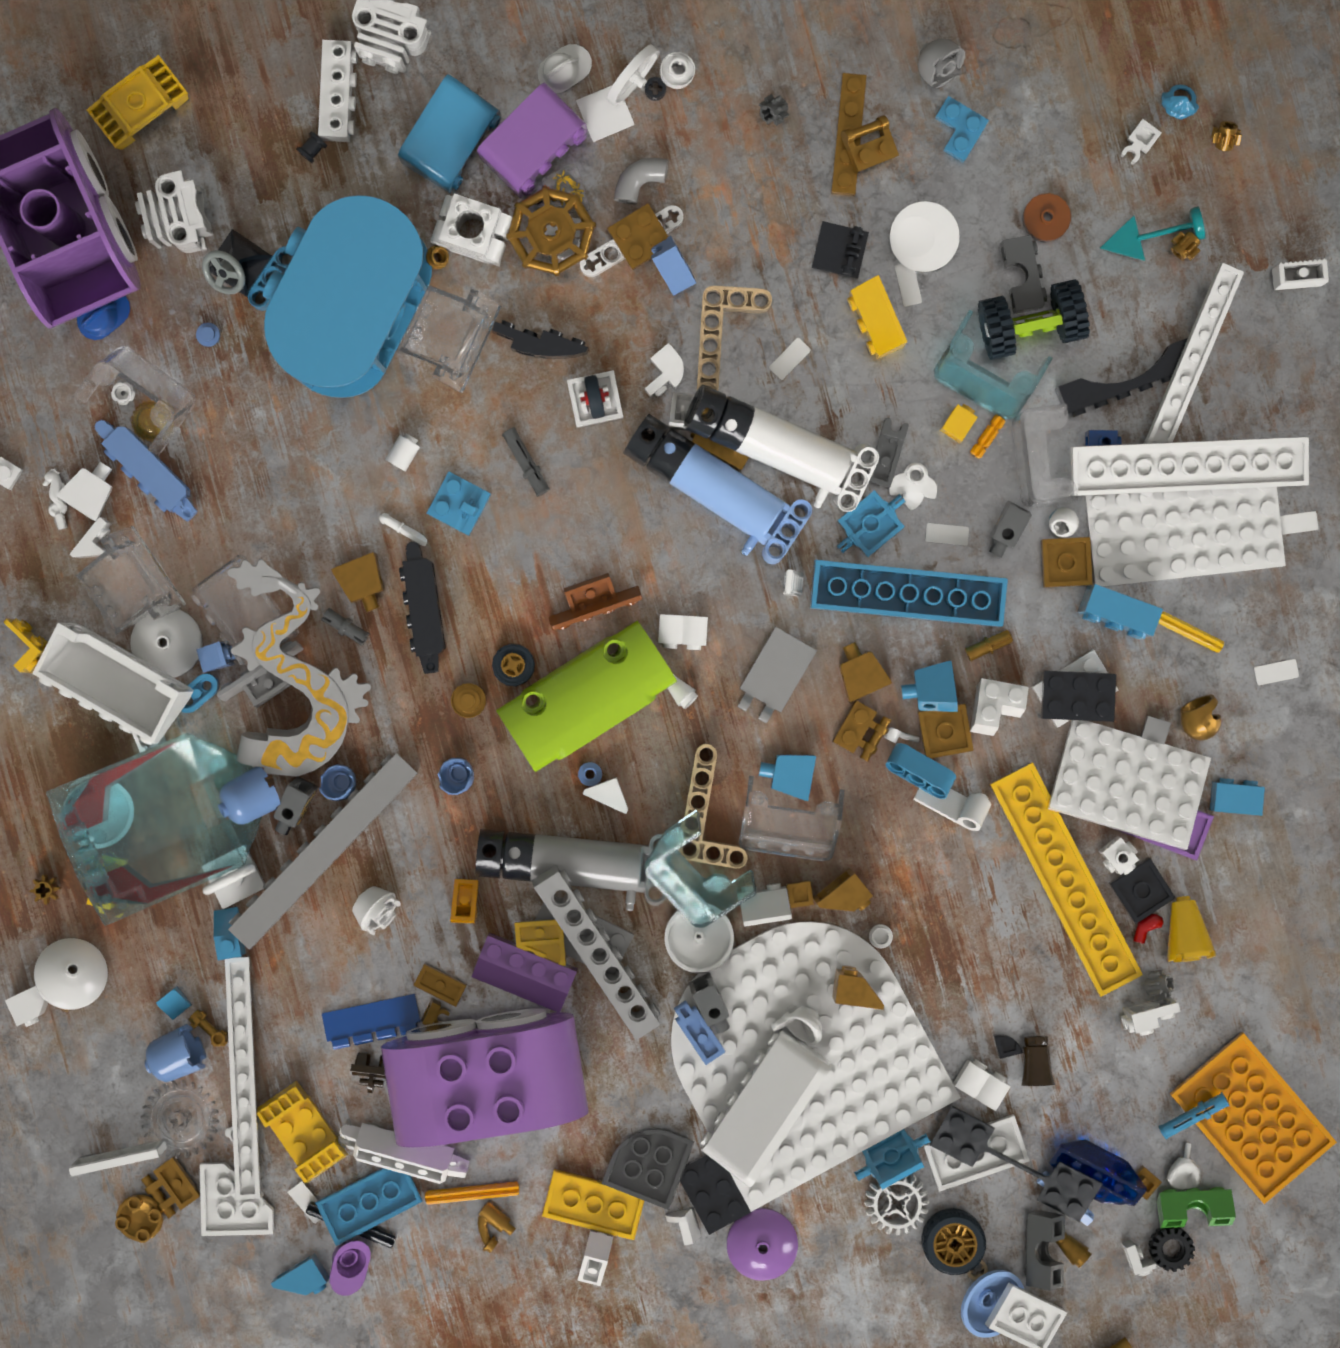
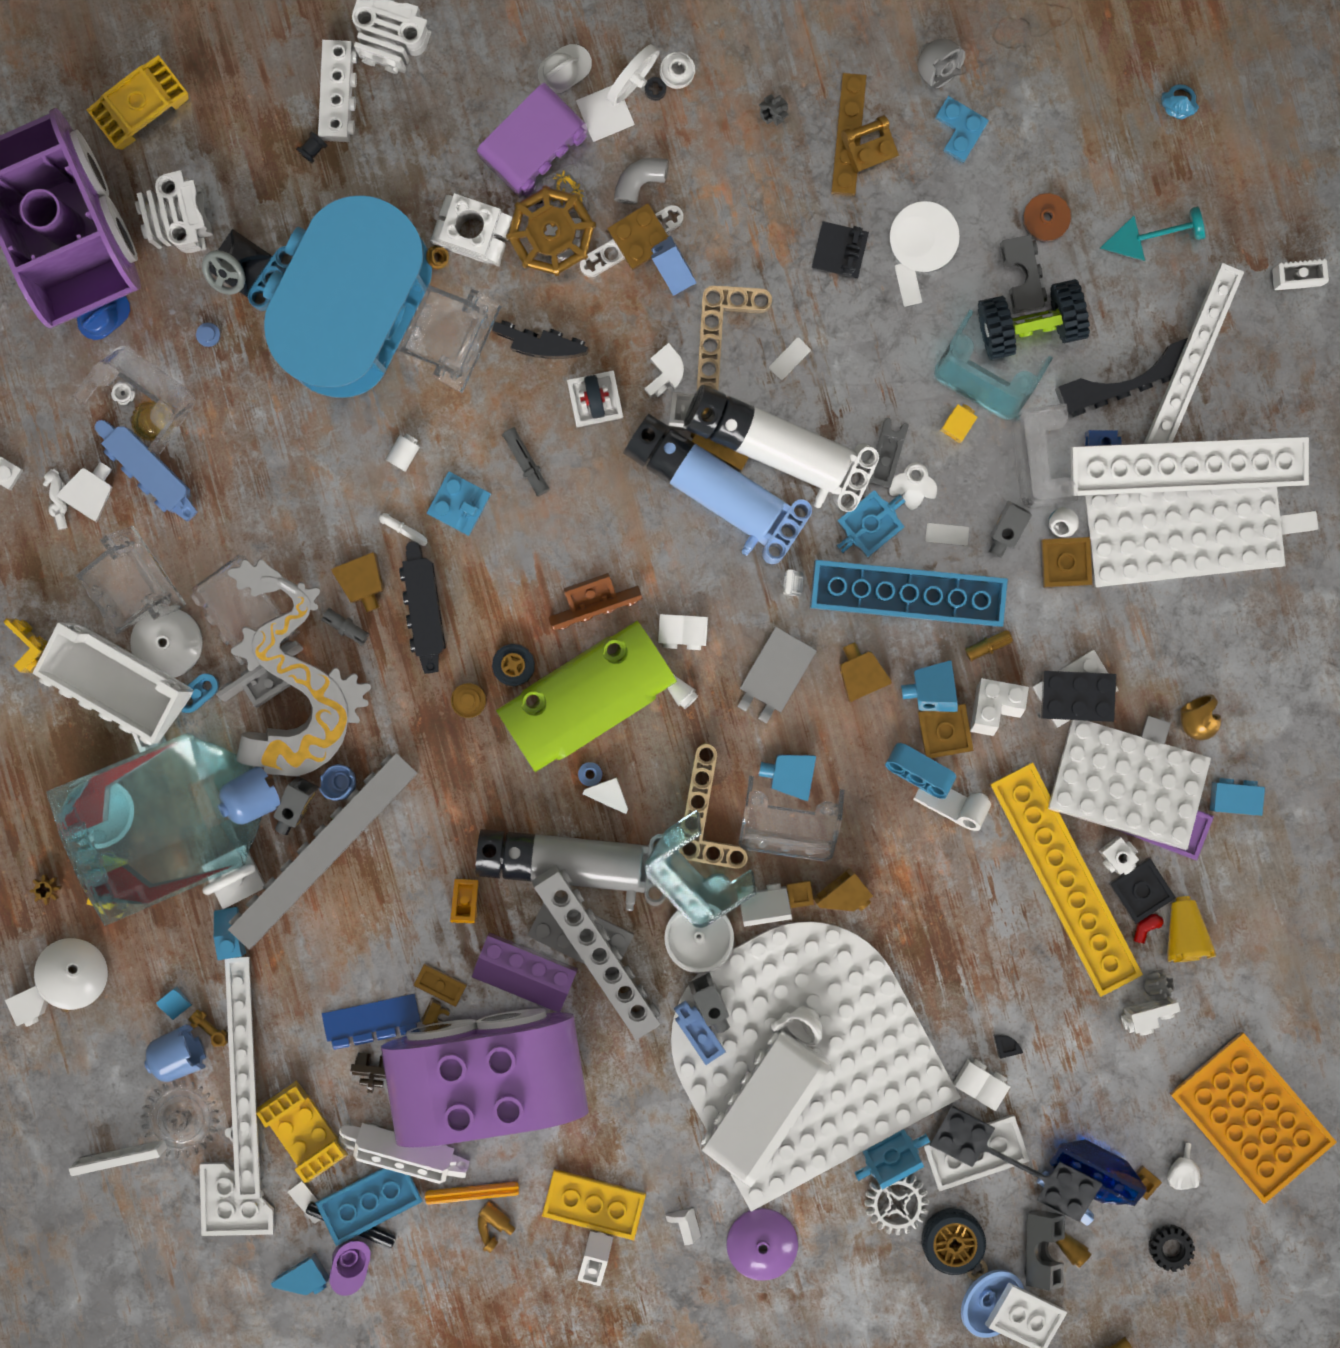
white slope [70,517,112,558] -> none
pearl gold dish [115,1195,163,1243] -> none
pearl gold plate [141,1156,200,1219] -> none
medium blue slope [196,641,236,673] -> none
white cone [352,886,401,935] -> none
dark azure windscreen [398,74,501,194] -> none
medium blue hair [437,758,474,795] -> none
yellow wing [514,919,566,966] -> none
dark grey plate [602,1130,695,1210] -> none
black plate [680,1154,751,1235] -> none
pearl gold plate [832,700,892,762] -> none
pearl gold slope [832,966,884,1010] -> none
yellow slope [847,275,908,359] -> none
white plate [869,924,893,948] -> none
white hand [884,727,920,744] -> none
light orange axle [970,415,1006,459] -> none
dark brown plant [1021,1036,1055,1086] -> none
dark azure brick [1077,584,1163,640] -> none
white plate [1120,119,1162,165] -> none
white bracket [1122,1240,1158,1276] -> none
bright green arch [1156,1187,1236,1229] -> none
yellow axle [1158,612,1224,653] -> none
dark azure pin [1158,1092,1230,1140] -> none
pearl gold gear [1171,231,1201,261] -> none
pearl gold gear [1211,121,1242,151] -> none
white sticker [1254,659,1299,686] -> none

